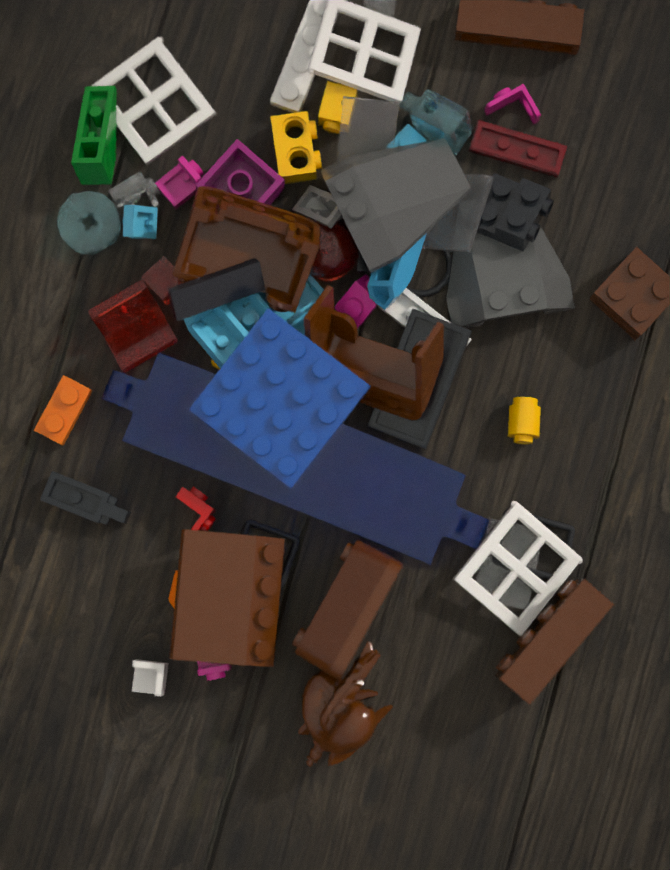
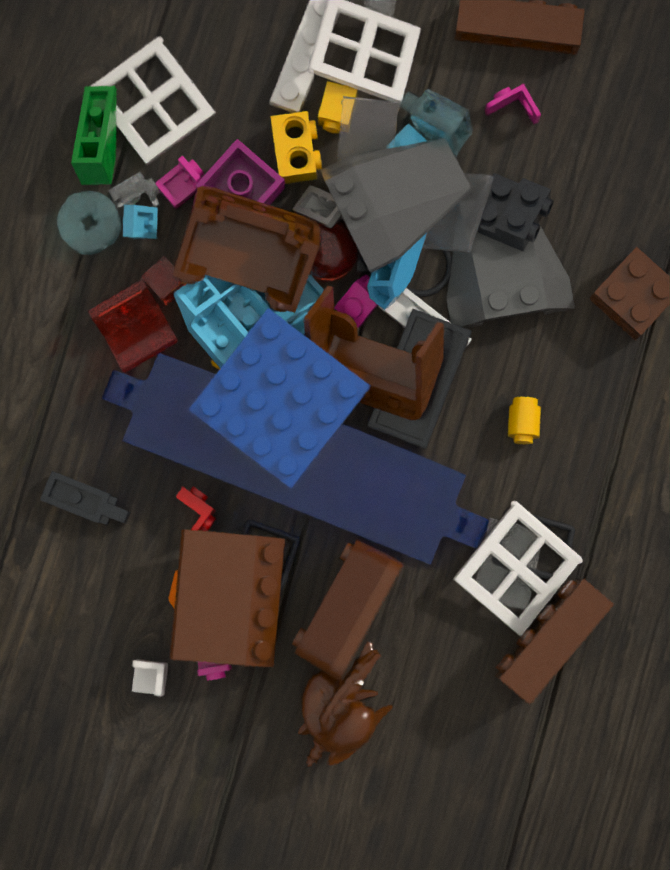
orange plate [34,375,92,446] -> none
black tile [167,258,266,321] -> none
dark red tile [469,120,567,178] -> none

